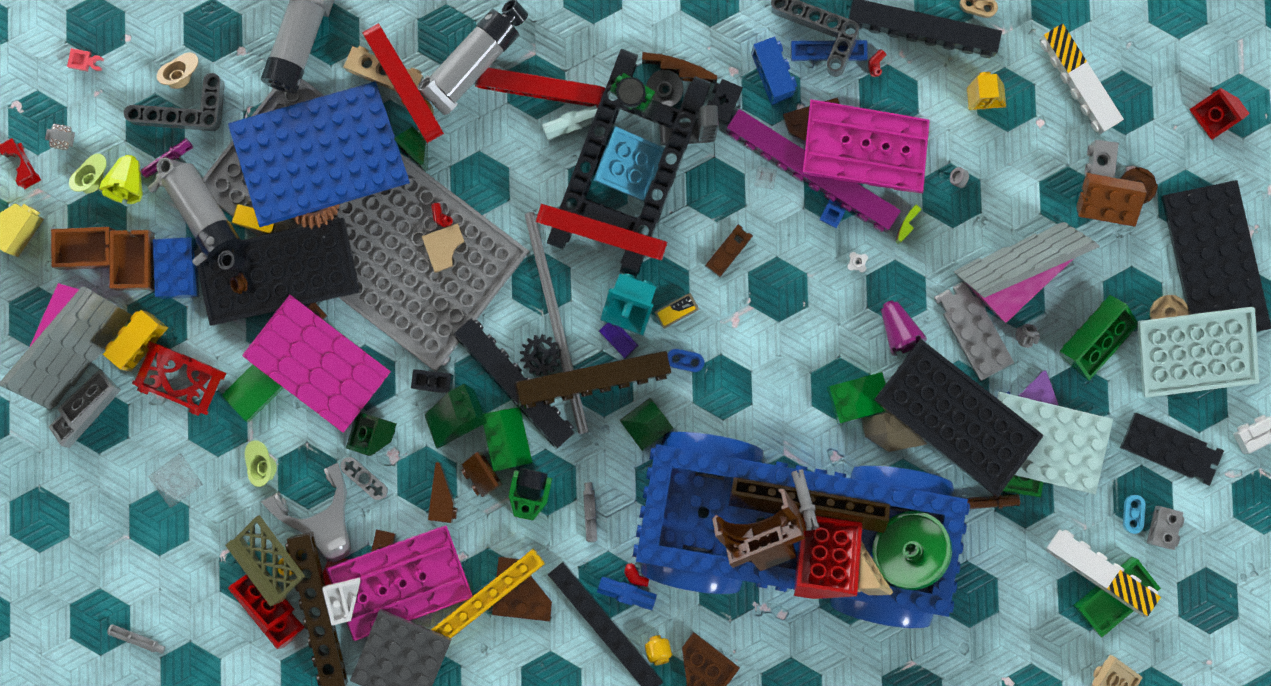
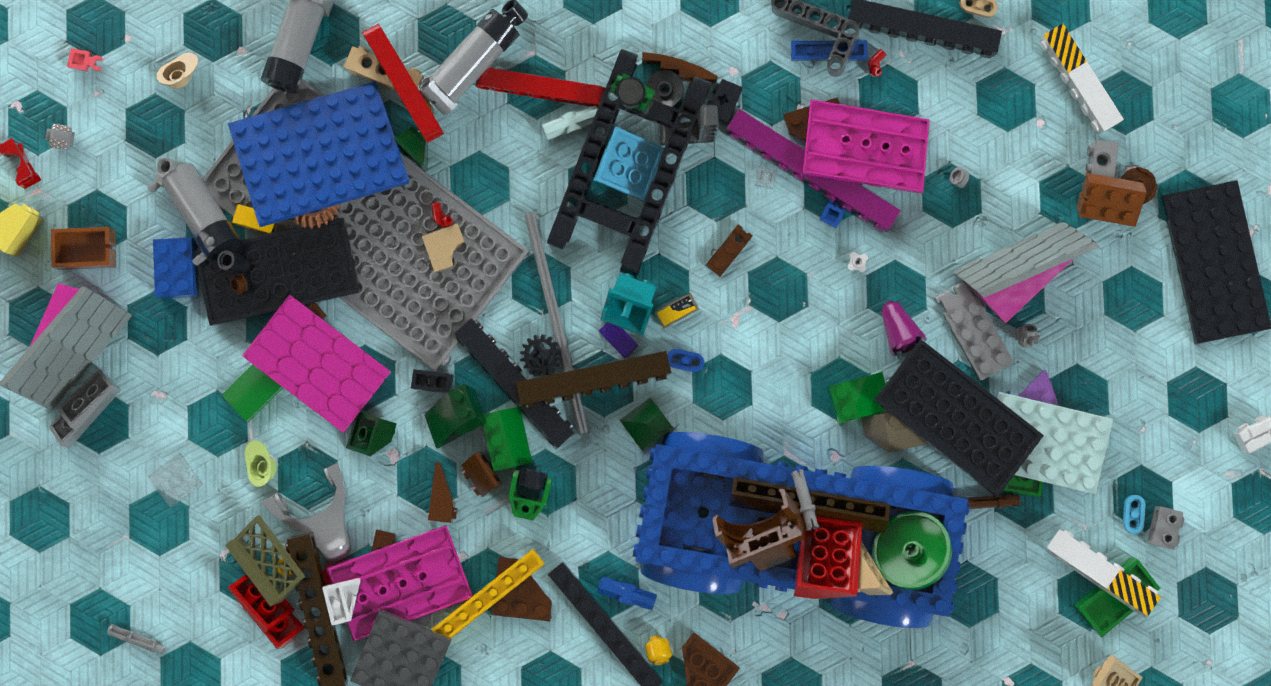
yellowish green piece [69,154,106,194] -> none
neon yellow cone [99,155,143,204] -> none
yellow brick [102,310,168,371] -> none
dark orange piece [109,230,155,291] -> none
dark grey beam [124,73,225,131] -> none
red fence [132,341,227,416] -> none
magenta axle [141,138,194,178] -> none
light grey beam [340,457,388,500] -> none
red beam [535,203,668,260] -> none
light grey piece [583,482,597,542] -> none
red arm [624,563,649,587] -> none
blue brick [751,36,797,105] -> none
lime slope [896,204,922,244] -> none
yellow wedge [967,72,1006,110] -> none
green slope [1059,295,1138,381] -> none
black hinge [1120,413,1224,486] -> none
light aqua plate [1138,307,1259,398] -> none
tan tile [1150,295,1189,319] -> none
red slope [1189,88,1250,140] -> none

